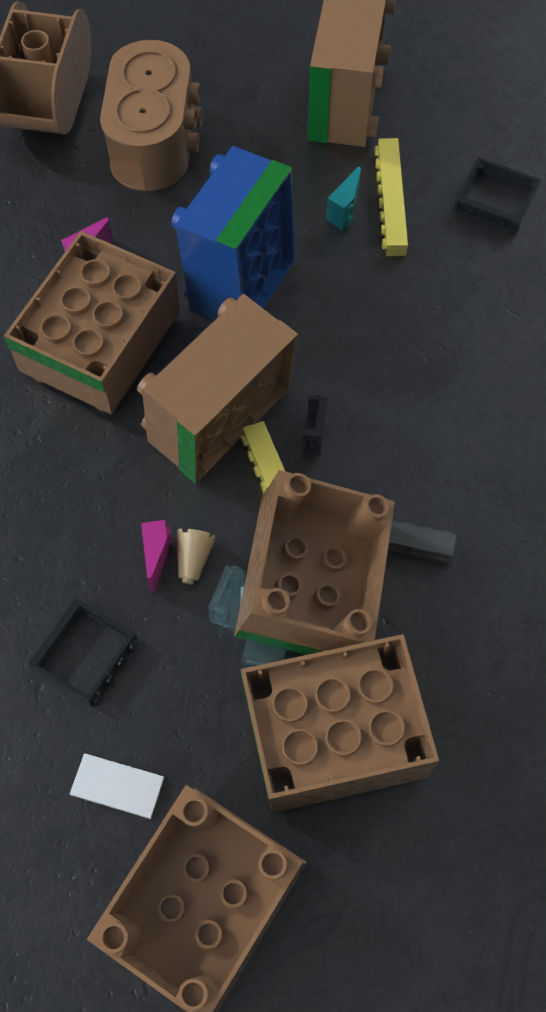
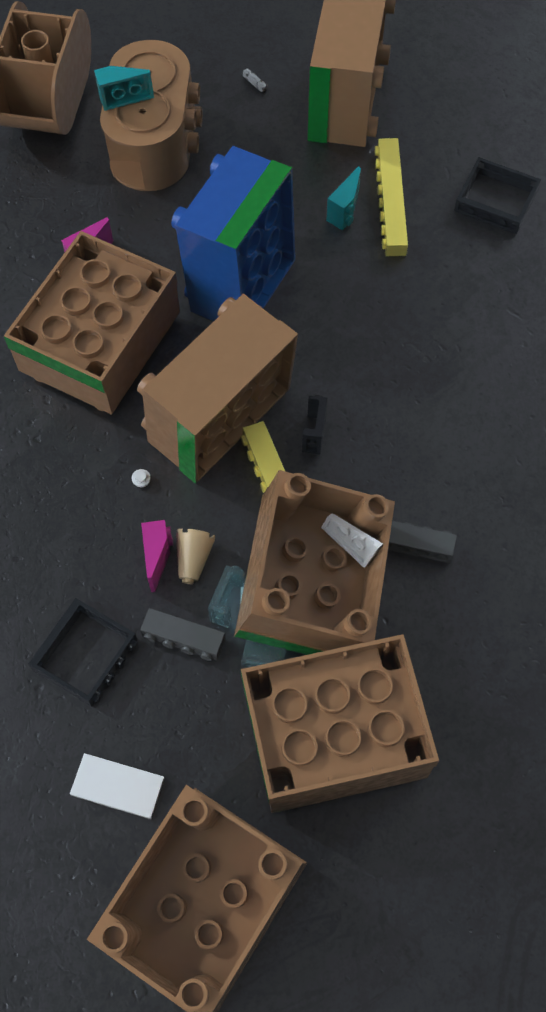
none -> teal slope [94,66,154,111]
none -> white plate [132,469,151,488]
none -> dark grey brick [140,608,226,661]
none -> light grey axle [243,68,268,92]
none -> white wing [321,513,383,568]

